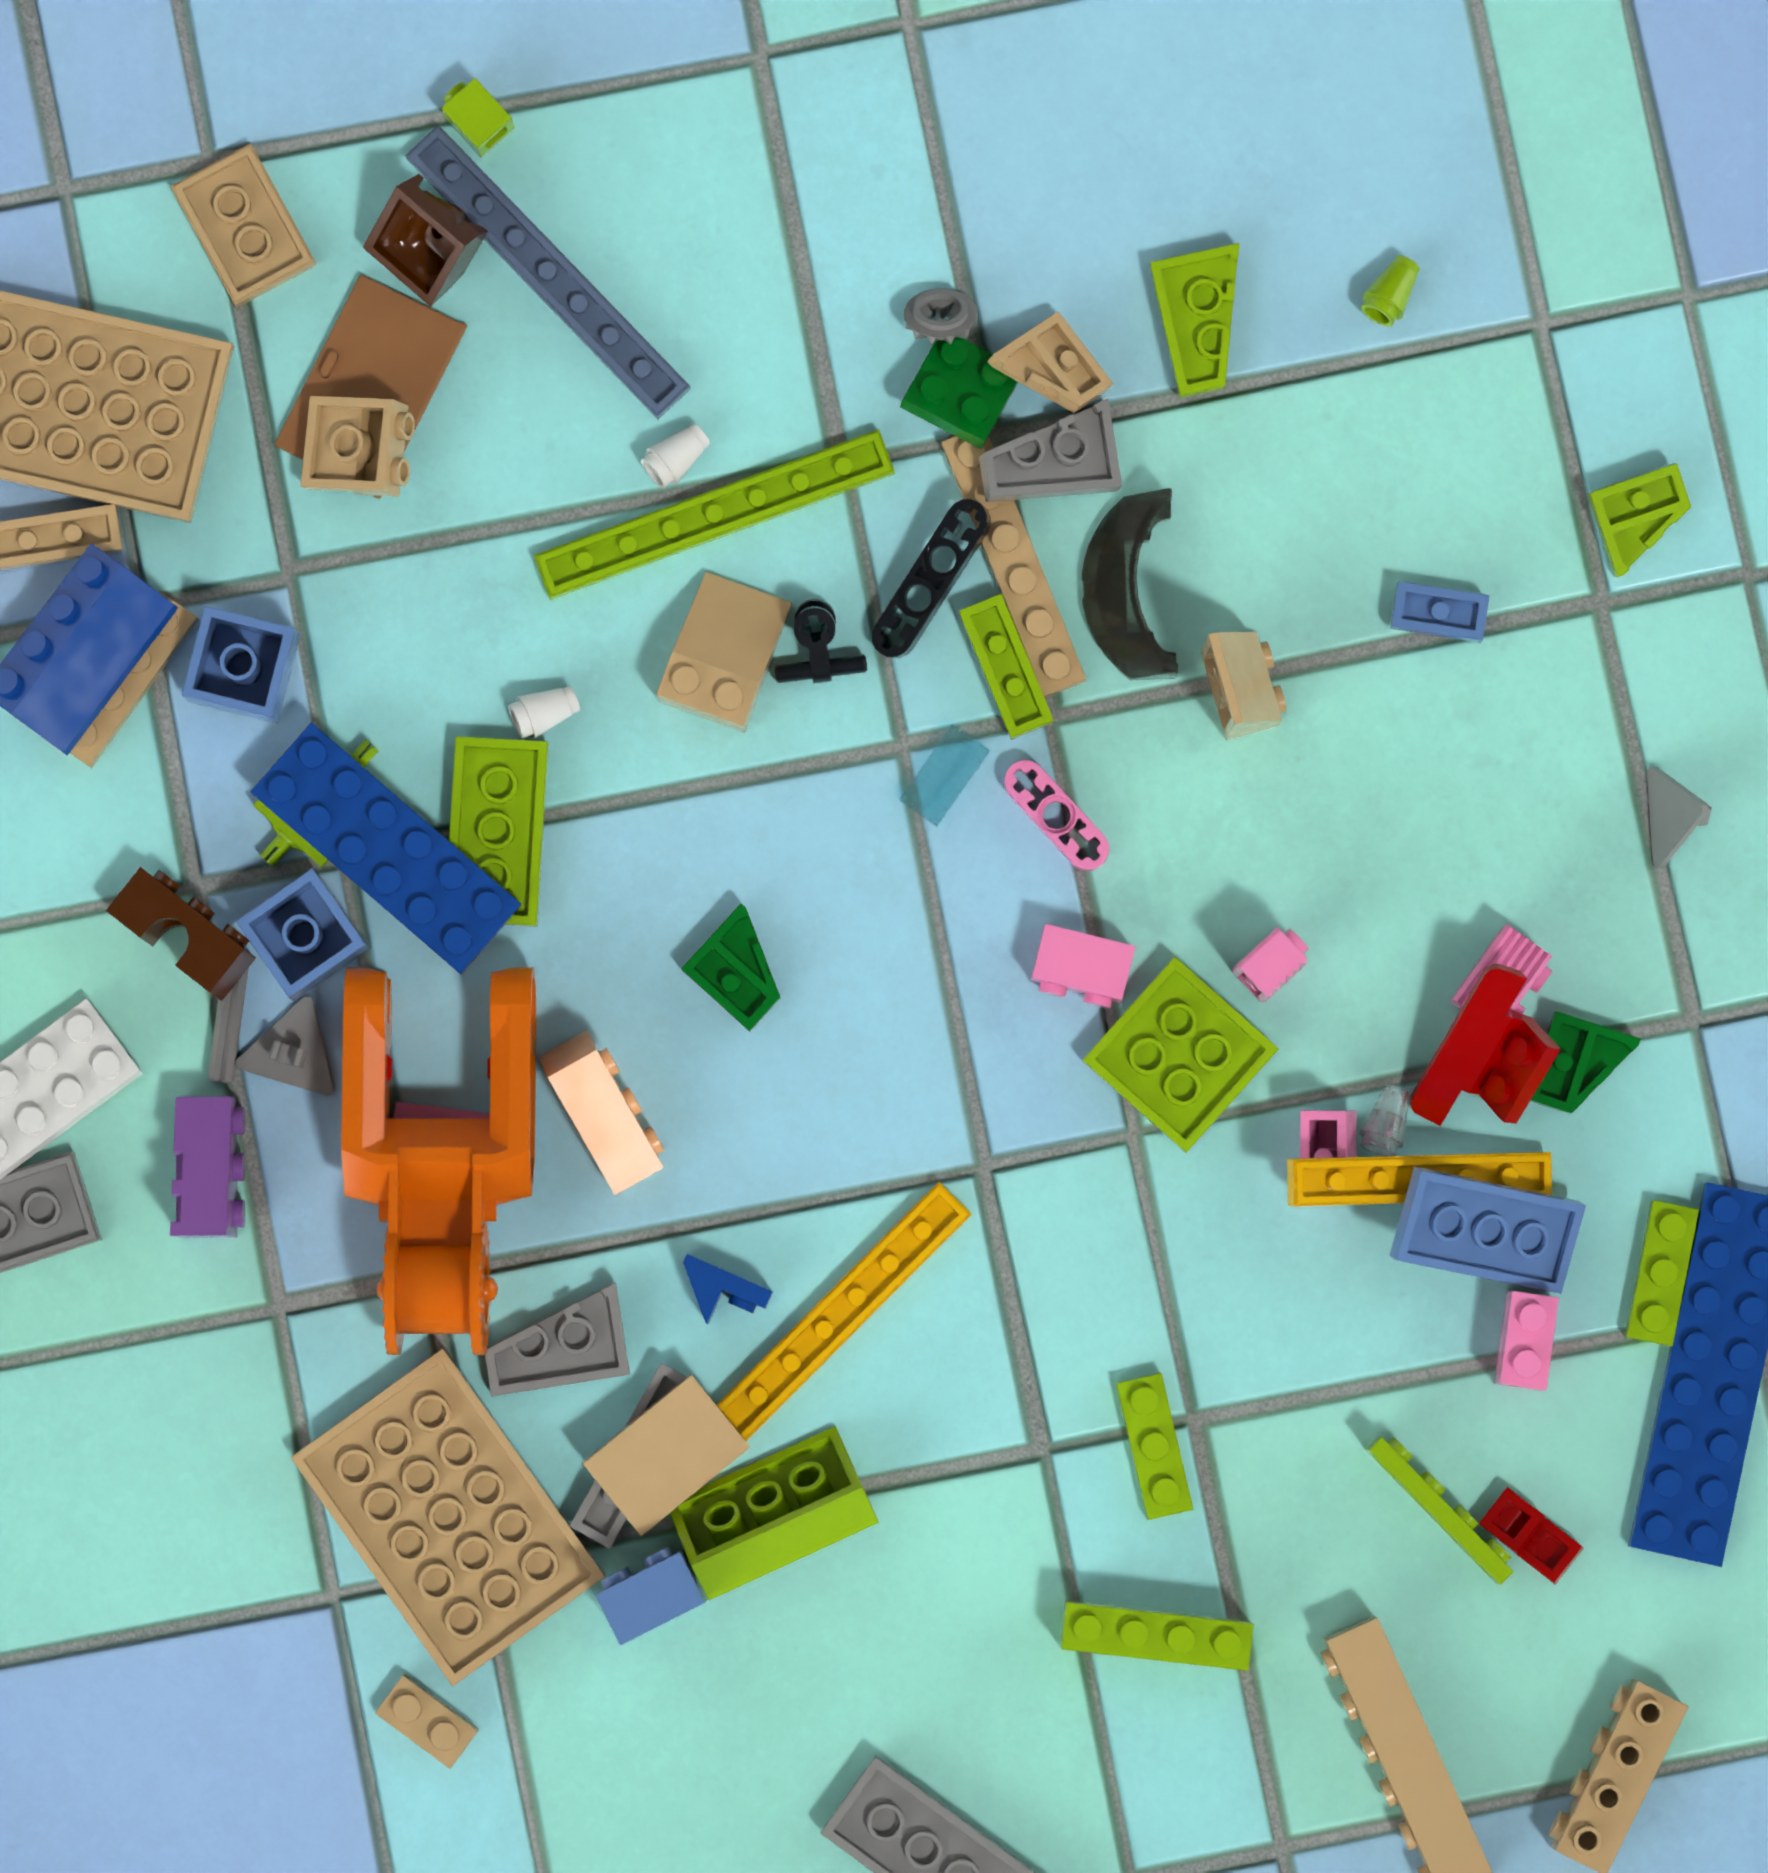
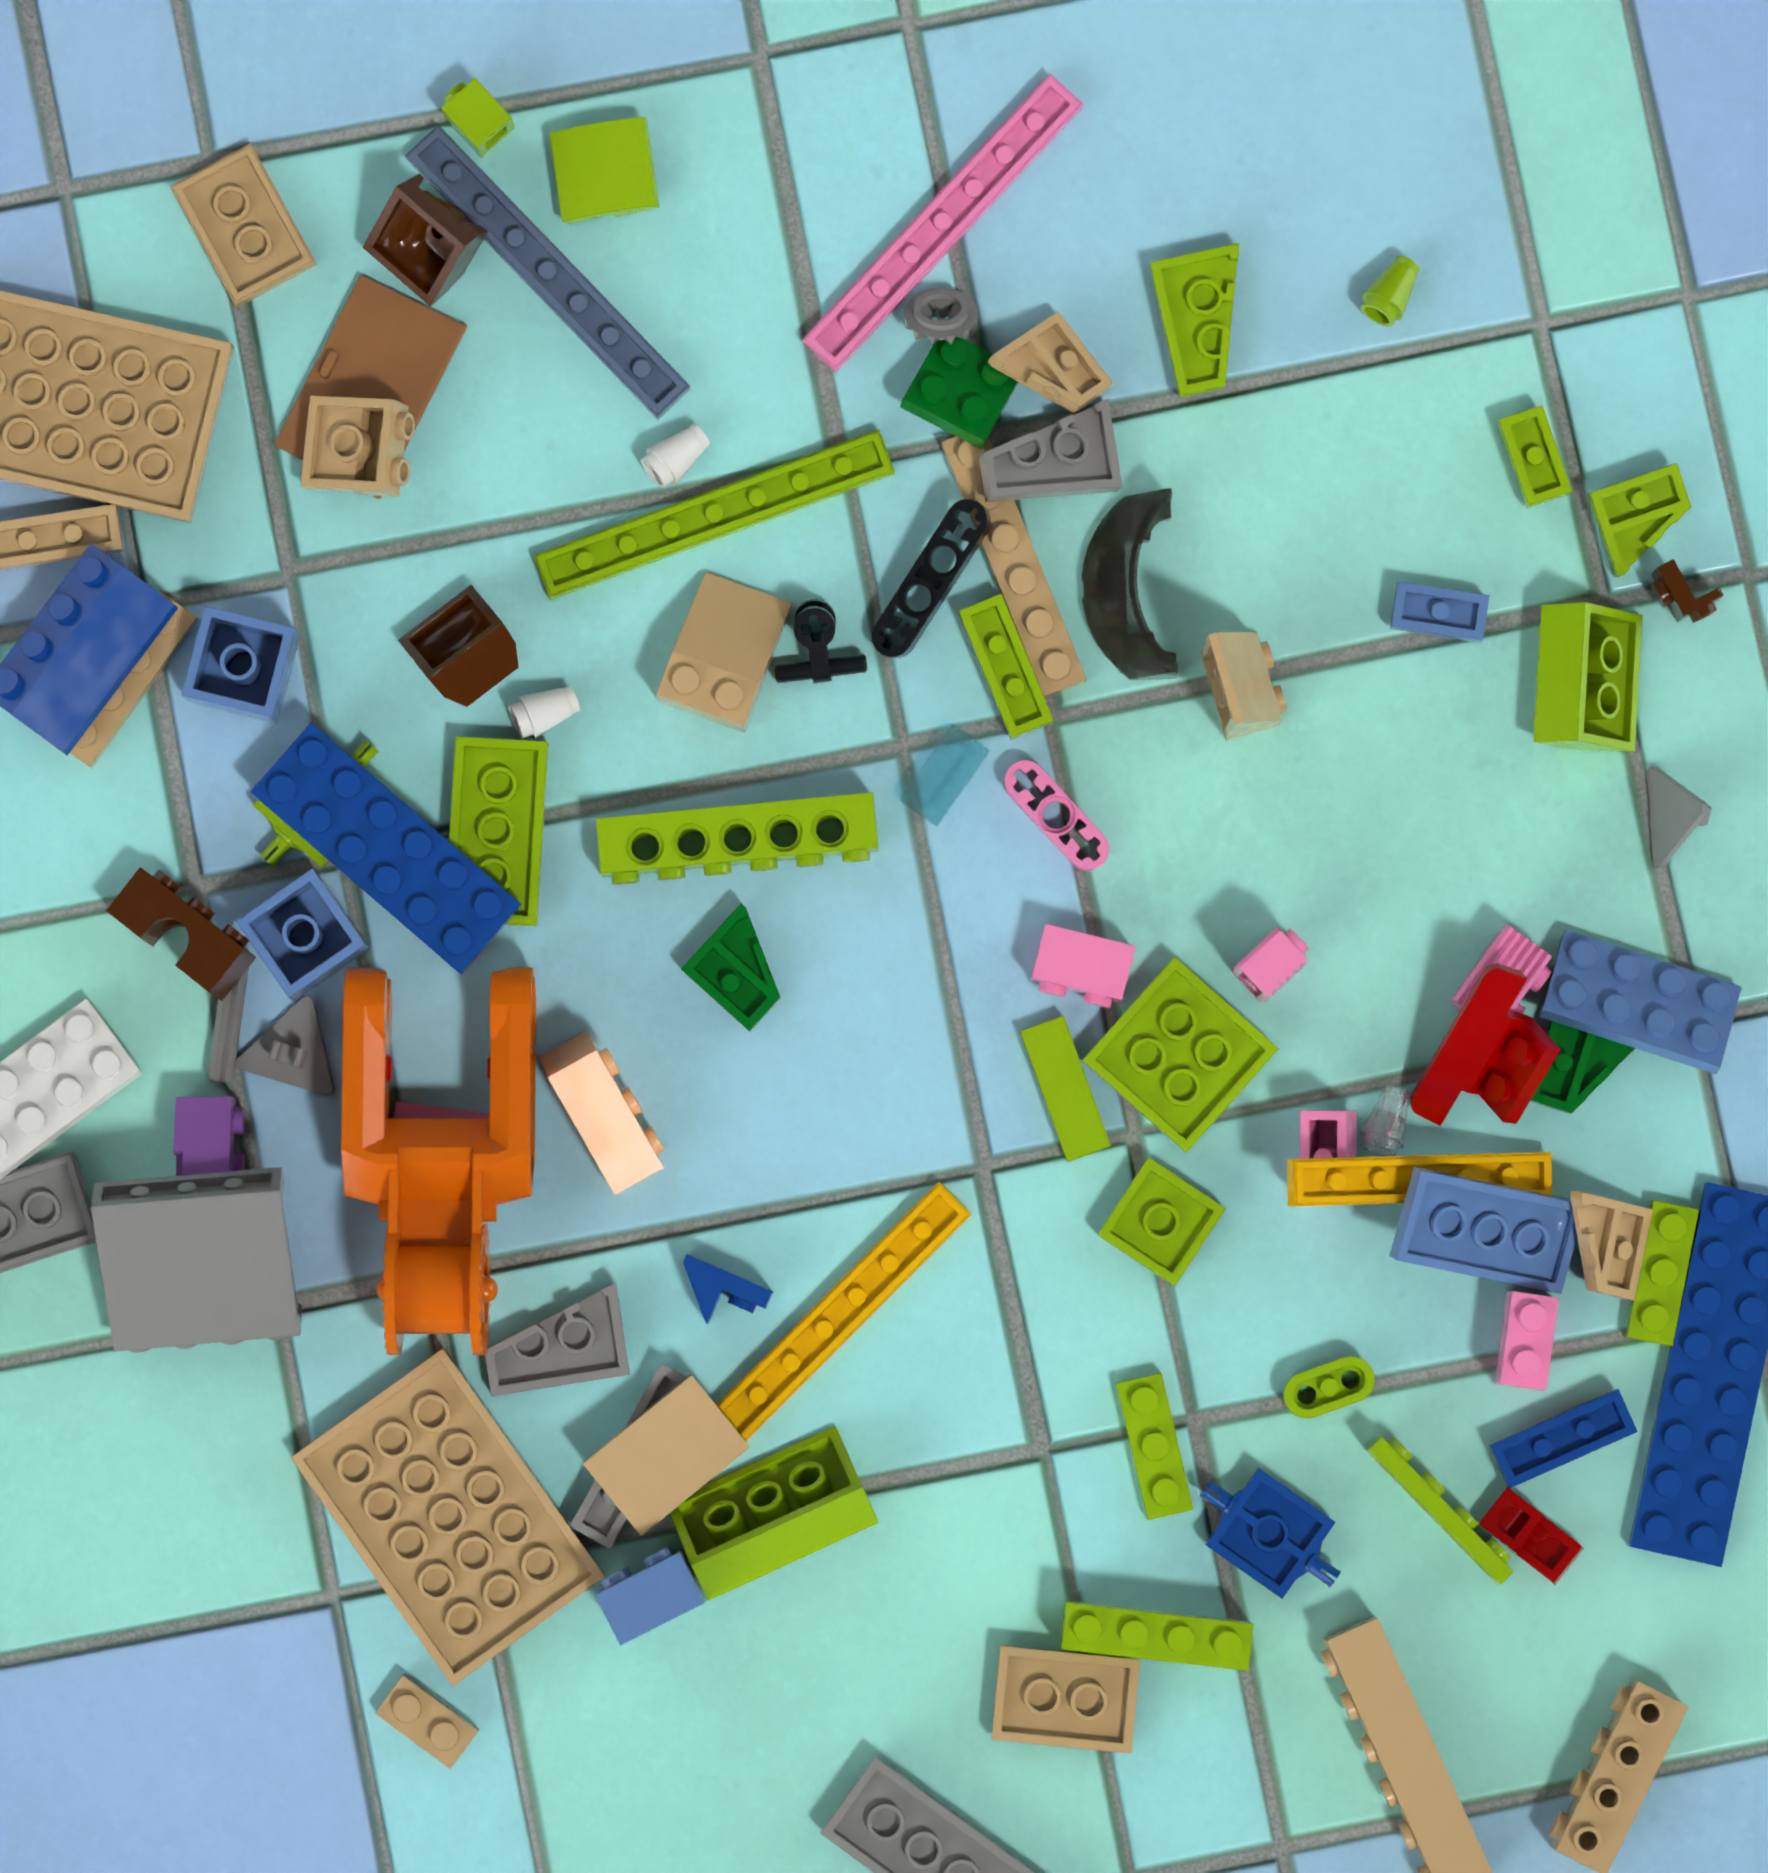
none -> light grey panel [91,1167,302,1353]
none -> reddish brown brick [398,585,519,707]
none -> lime slope [549,117,660,224]
none -> lime brick [596,792,879,885]
none -> bright pink tile [802,74,1083,373]
none -> tan plate [991,1645,1140,1754]
none -> lime tile [1020,1015,1111,1162]
none -> lime plate [1097,1157,1226,1287]
none -> blue plate [1199,1468,1341,1599]
none -> lime plate [1283,1356,1375,1419]
none -> blue plate [1489,1389,1638,1488]
none -> lime plate [1497,405,1573,509]
none -> lime slope [1533,602,1643,752]
none -> medium blue plate [1539,929,1742,1074]
none -> tan wing [1570,1191,1653,1301]
none -> reddish brown bracket [1650,559,1724,623]

